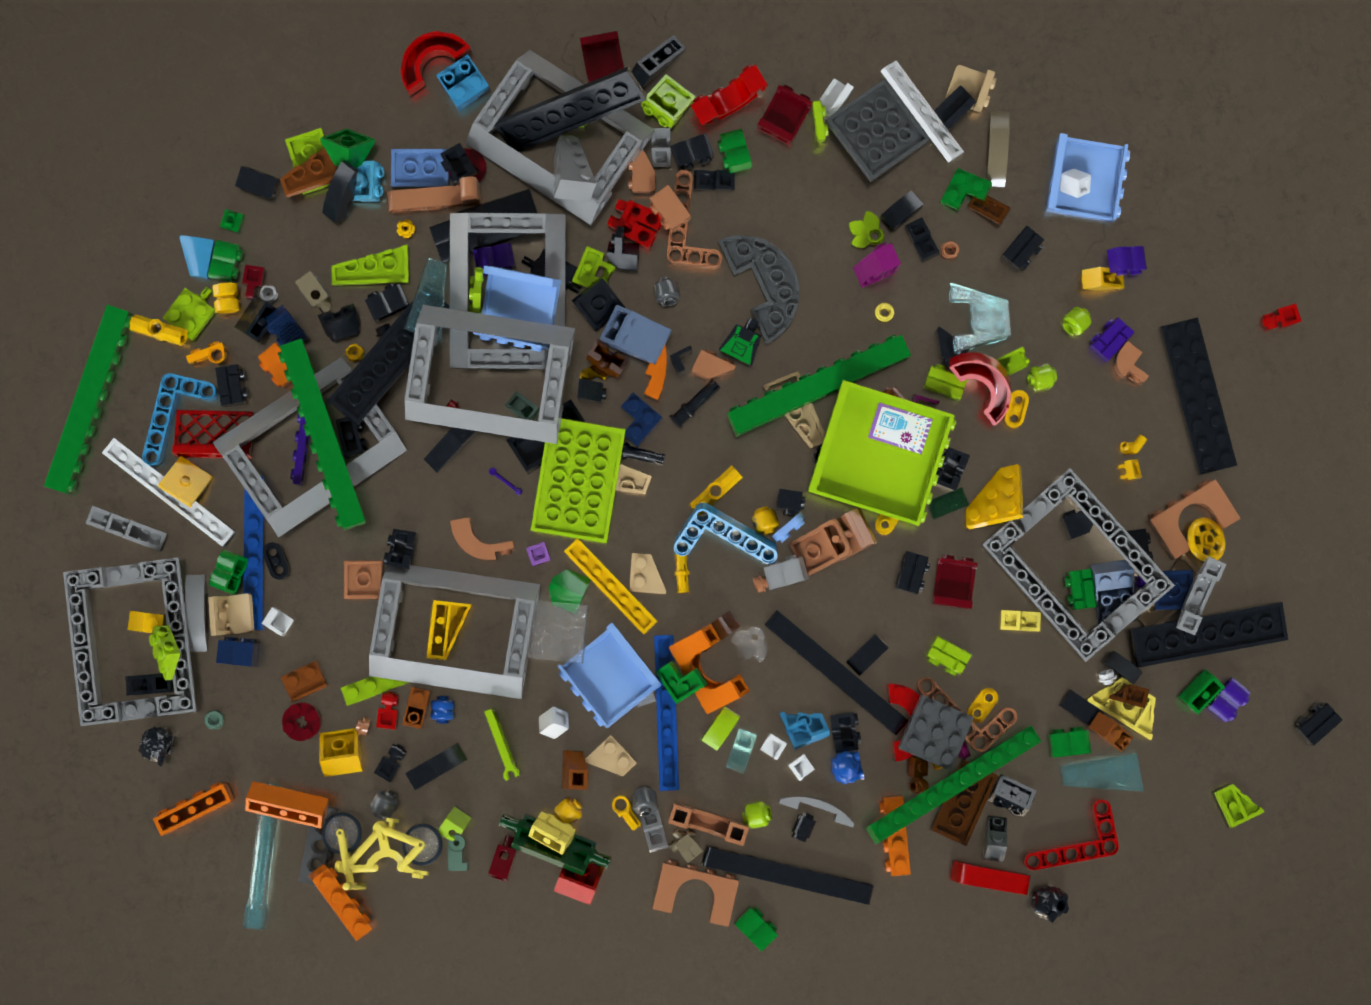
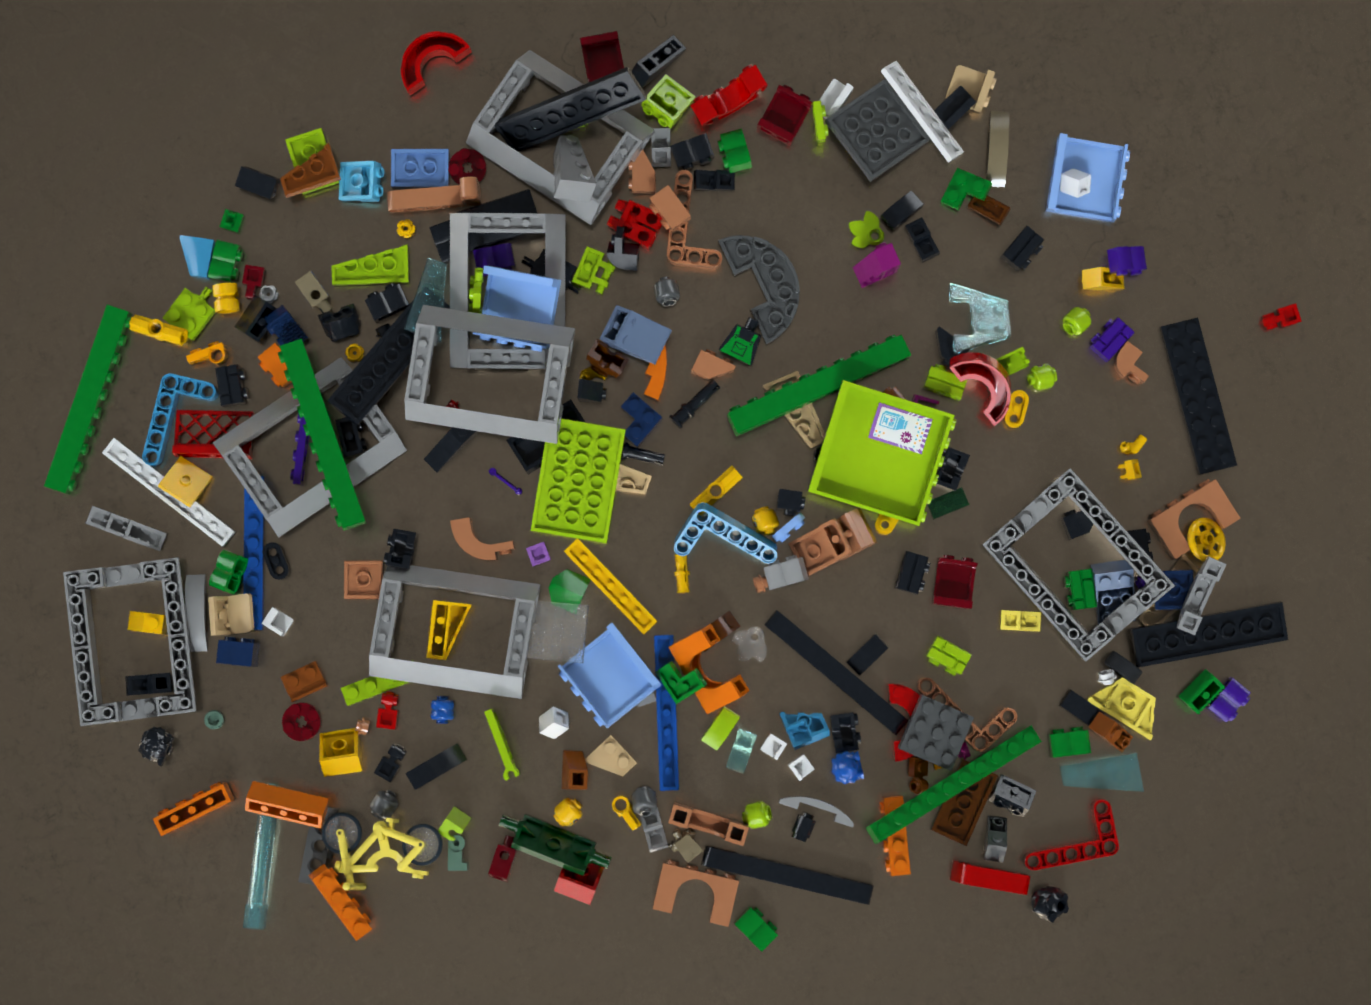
lime plate [149,625,181,680] -> none
green slope [320,128,375,168] -> none
black slope [322,160,358,223] -> none
dark orange slope [402,687,432,729] -> none
dark azure slope [436,54,491,111] -> none
black cylinder [440,143,478,186] -> none
sand green slope [504,391,540,420] -> none
light yellow brick [528,812,576,855] -> none
black plate [571,277,625,331] -> none
tan wing [629,553,666,594] -> none
black panel [670,345,692,377] -> none
light yellow plate [875,303,894,322] -> none
nougat plate [941,241,960,259] -> none
yellow plate [966,464,1023,530] -> none
yellow plate [967,688,998,723] -> none
reddish brown slope [1109,684,1150,708] -> none
lime wing [1214,784,1264,828] -> none
black brick [1295,702,1342,746] -> none

